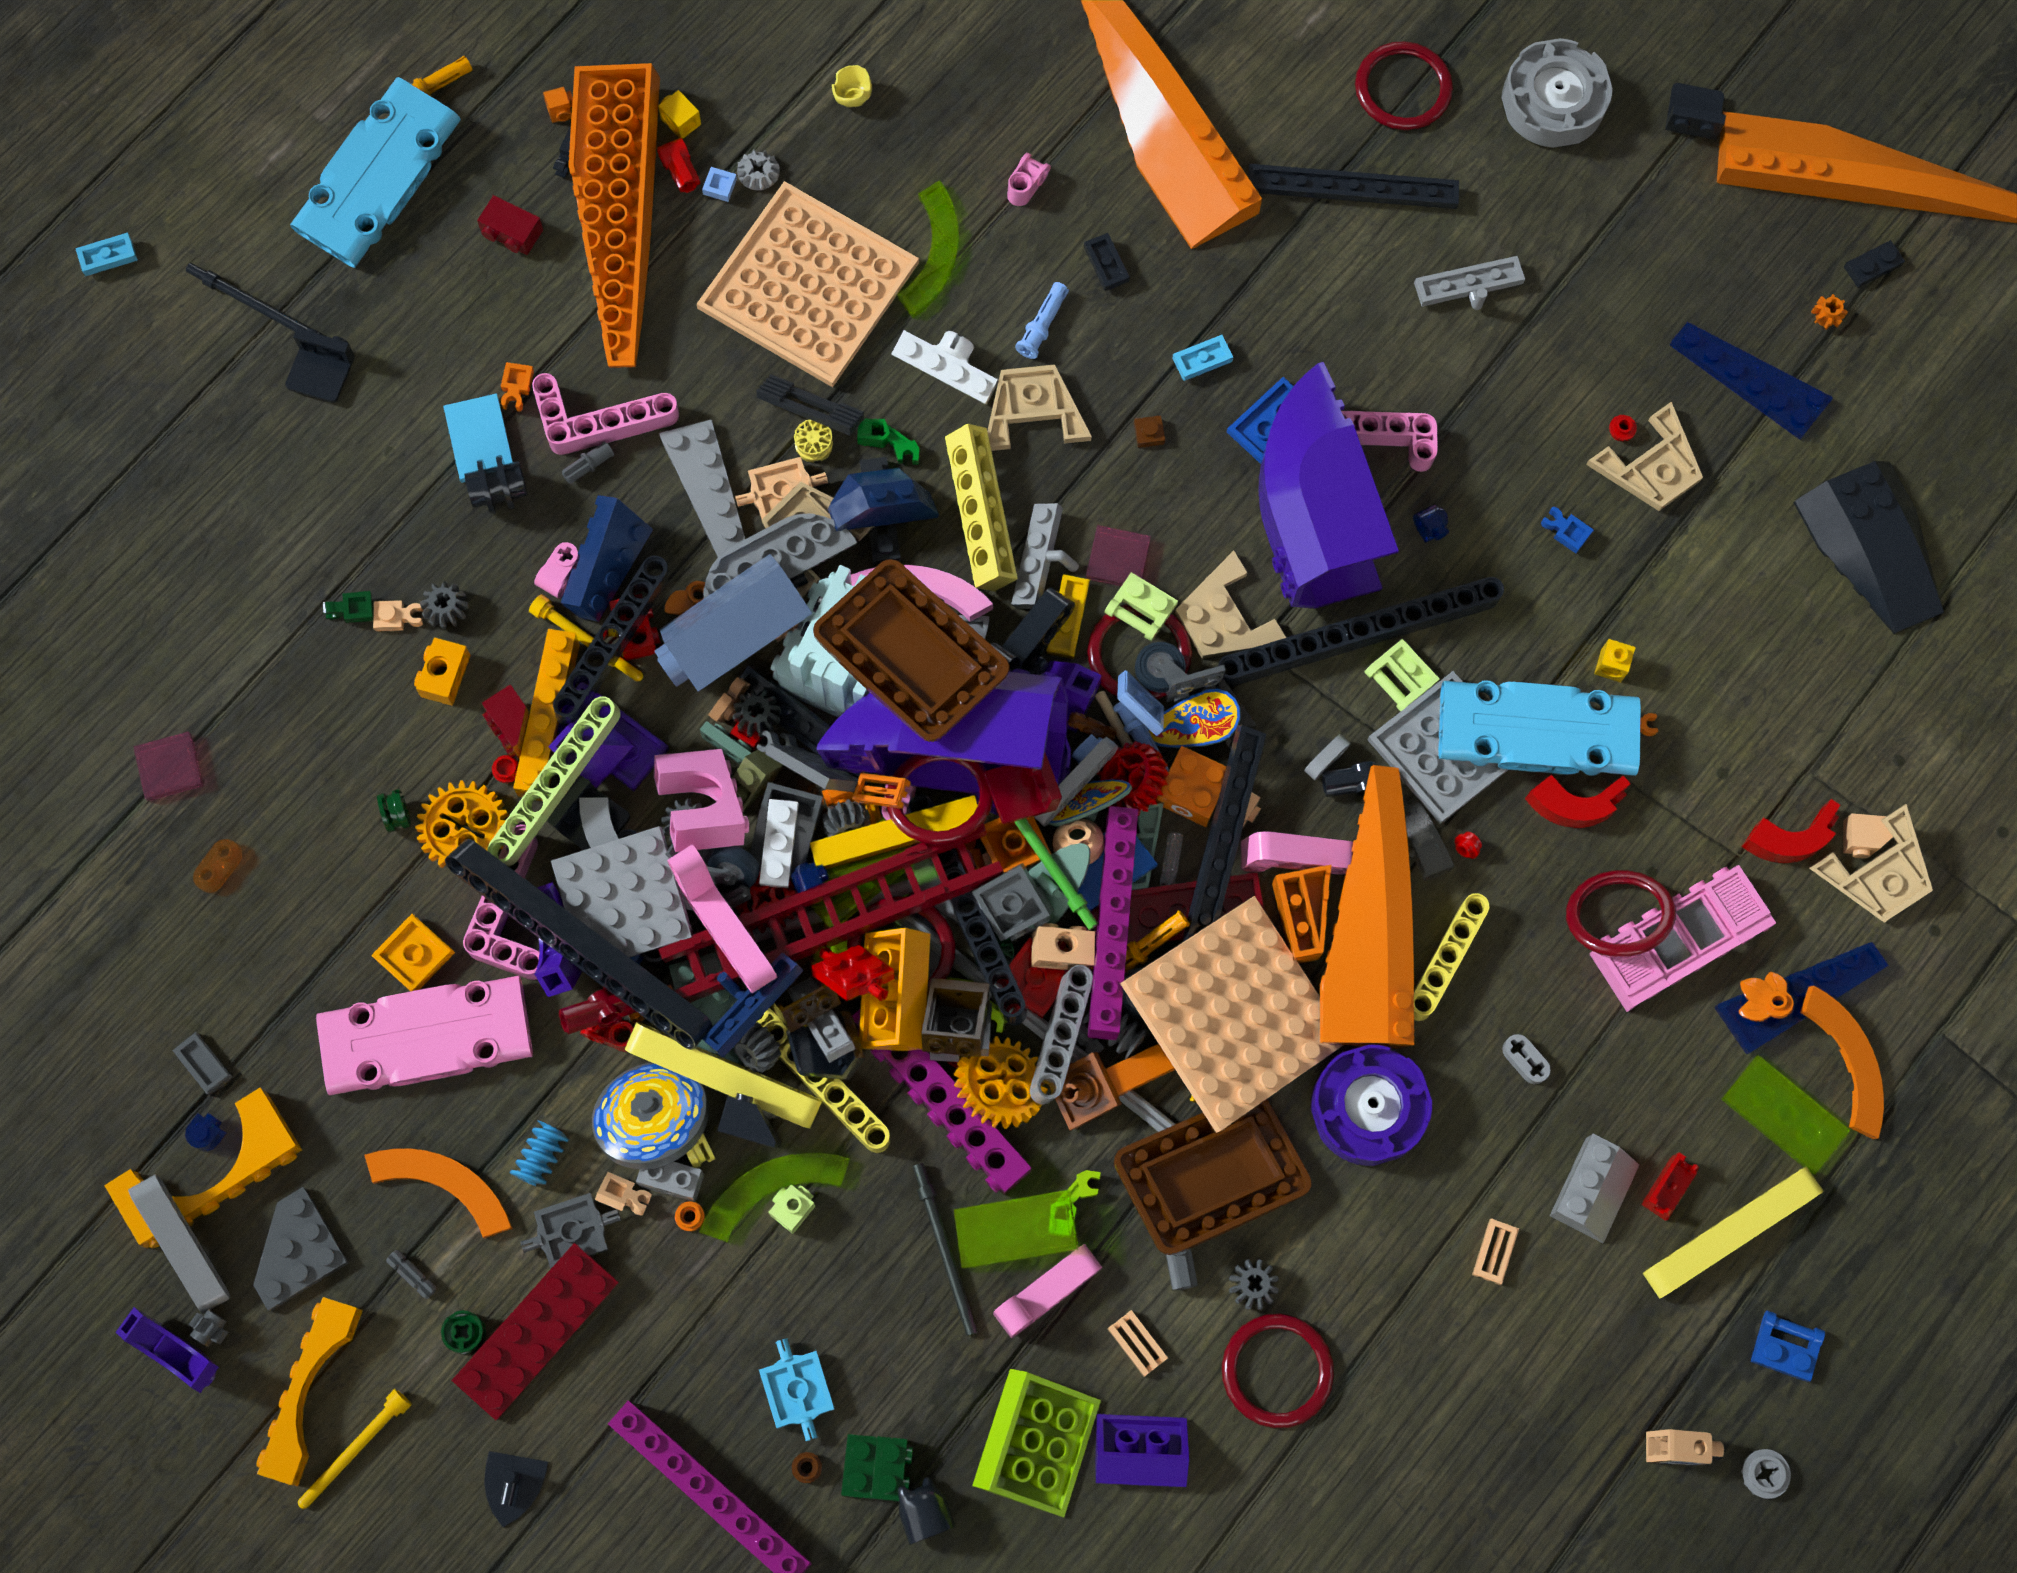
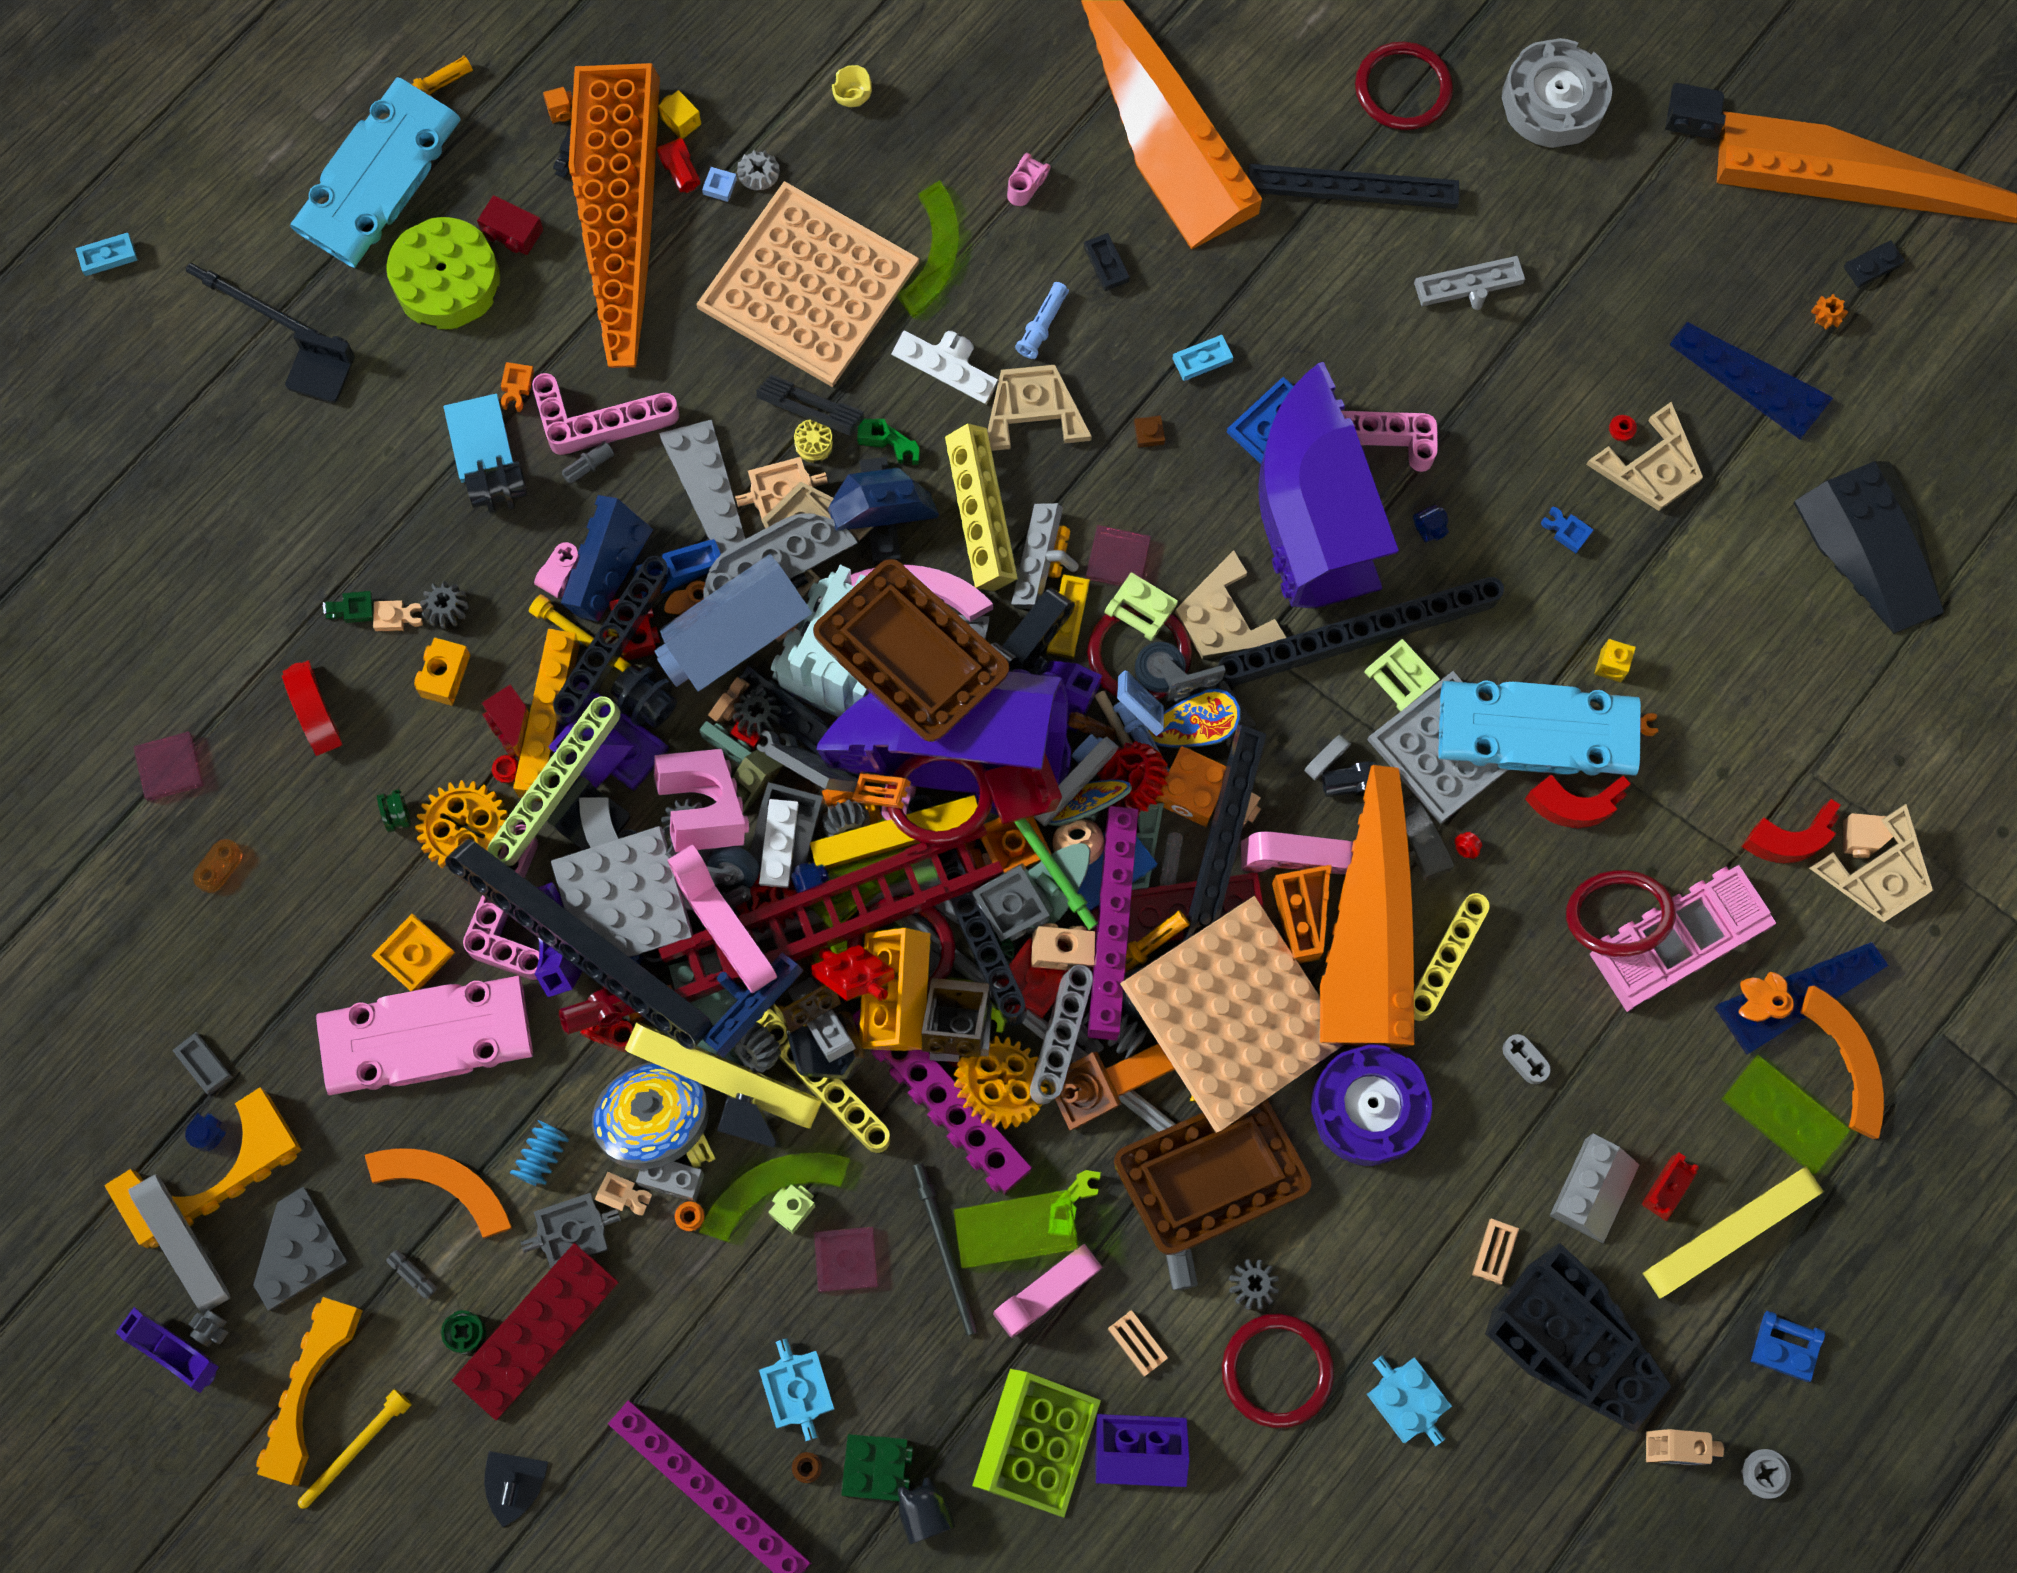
none -> red arch [282,660,342,756]
none -> lime piece [387,217,500,329]
none -> black piece [611,665,678,728]
none -> blue slope [634,539,721,598]
none -> clear pink tile [814,1227,878,1292]
none -> light orange axle [1048,525,1070,578]
none -> medium azure plate [1367,1355,1452,1446]
none -> black wedge [1485,1243,1671,1432]

